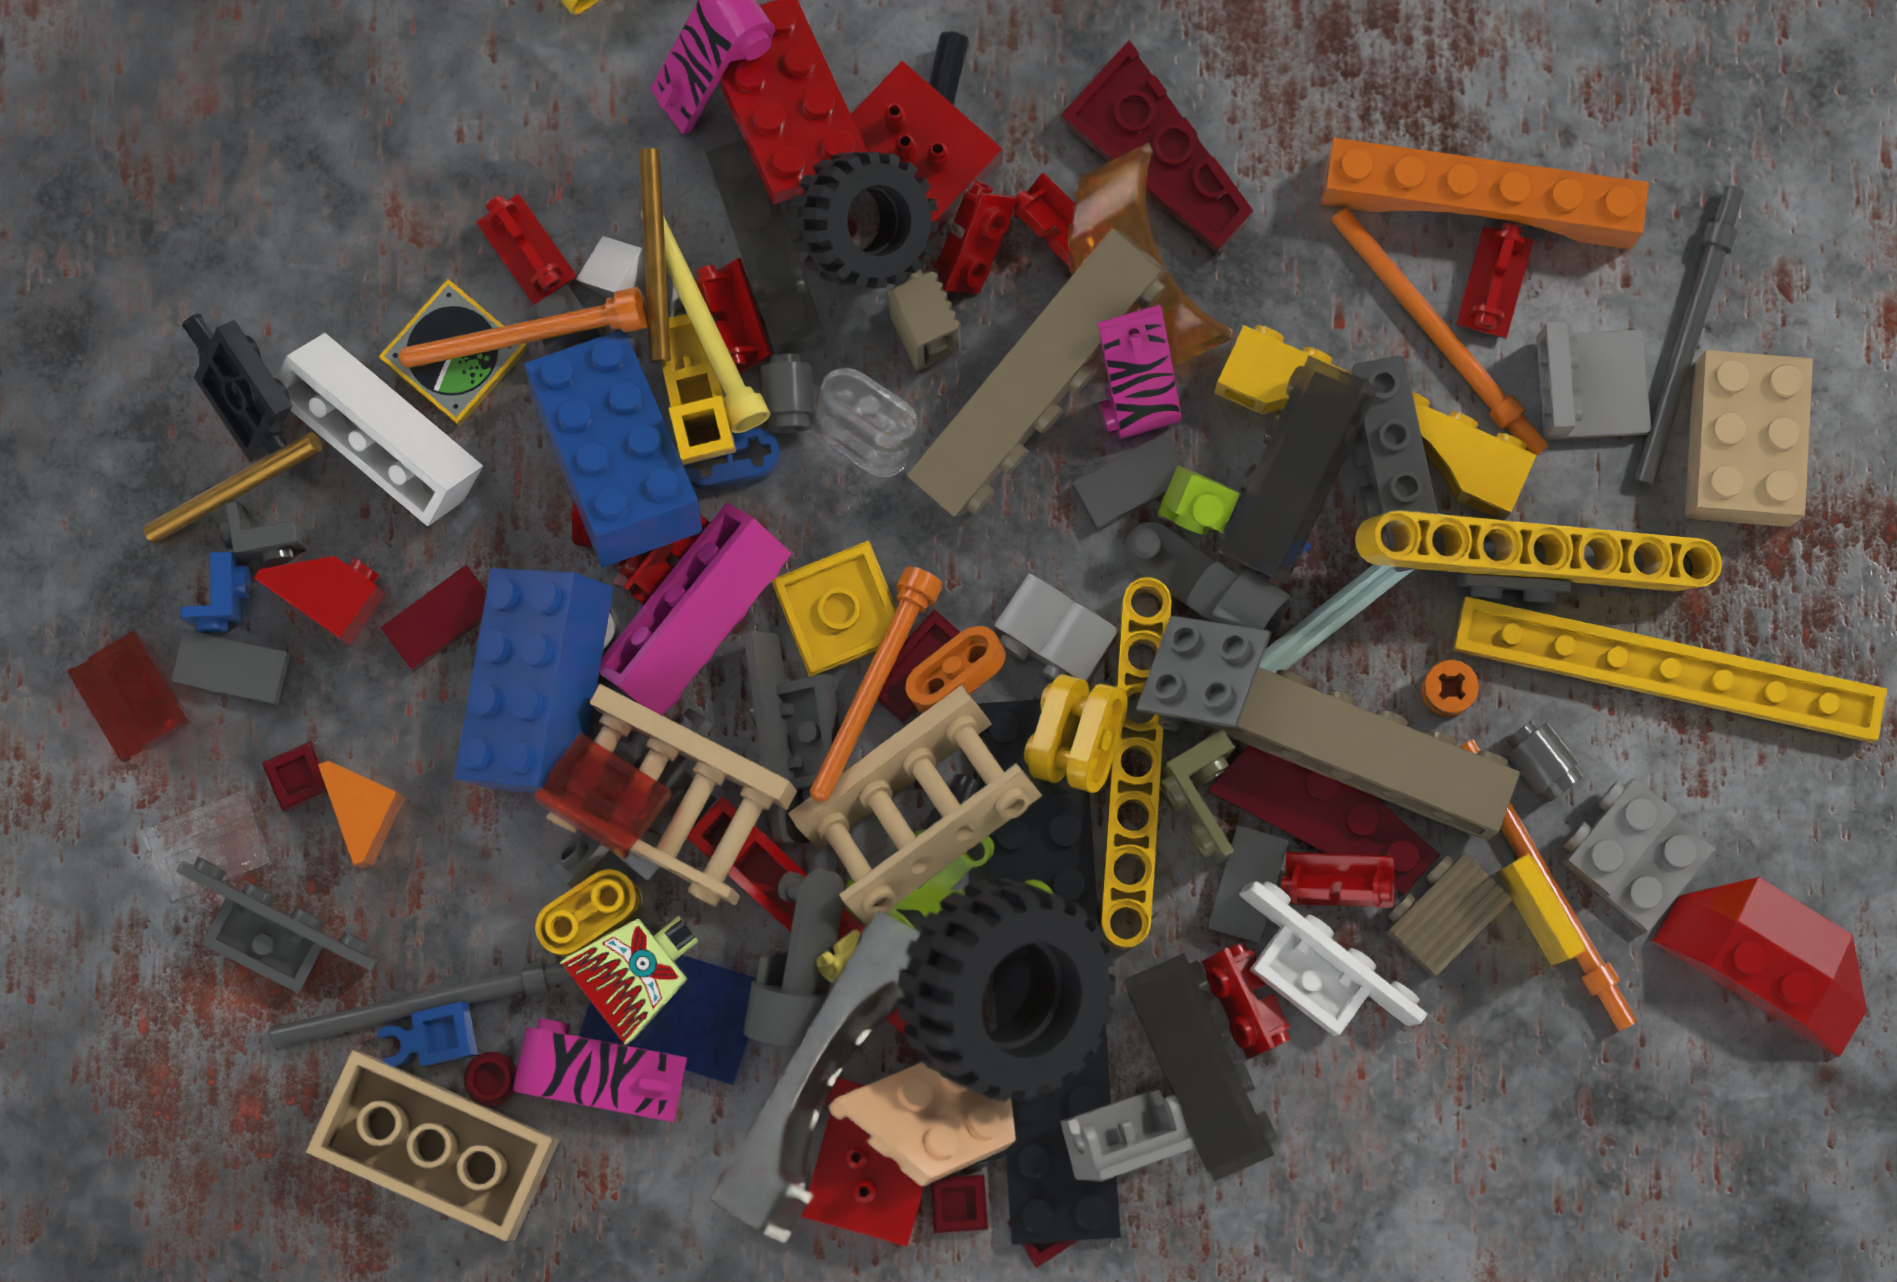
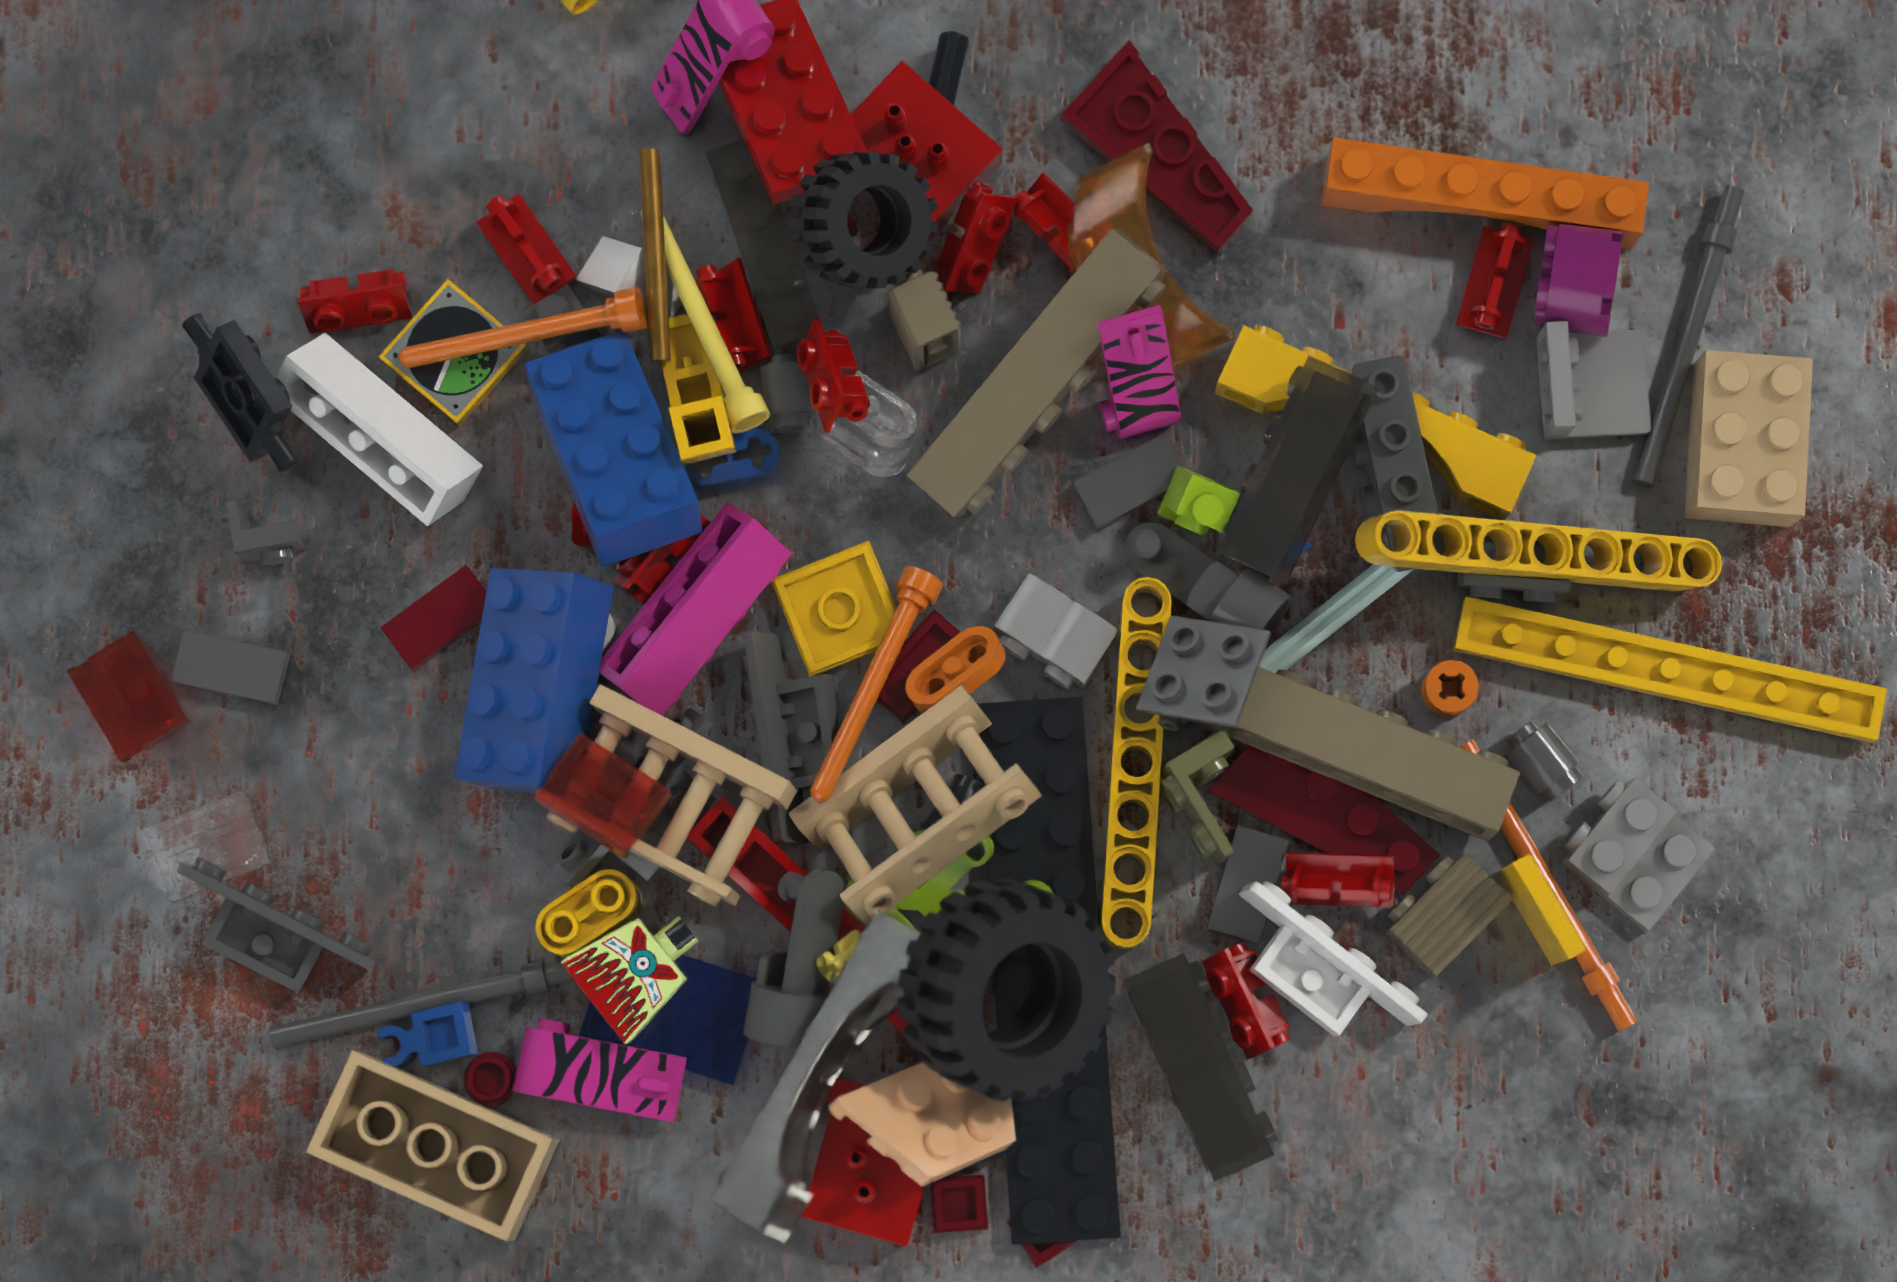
pearl gold bar [143,432,322,544] -> none
blue bracket [180,551,251,633] -> none
red slope [253,556,387,645] -> none
dark red tile [262,741,328,813] -> none
orange slope [318,761,406,869] -> none
yellow brick [1024,674,1128,793] -> none
light grey hinge [1060,1089,1194,1181] -> none
orange bar [1331,207,1549,458] -> none
red wedge [1651,877,1867,1057] -> none
none -> red hinge [297,268,412,334]
none -> red hinge [797,317,870,433]
none -> magenta brick [1534,223,1623,337]

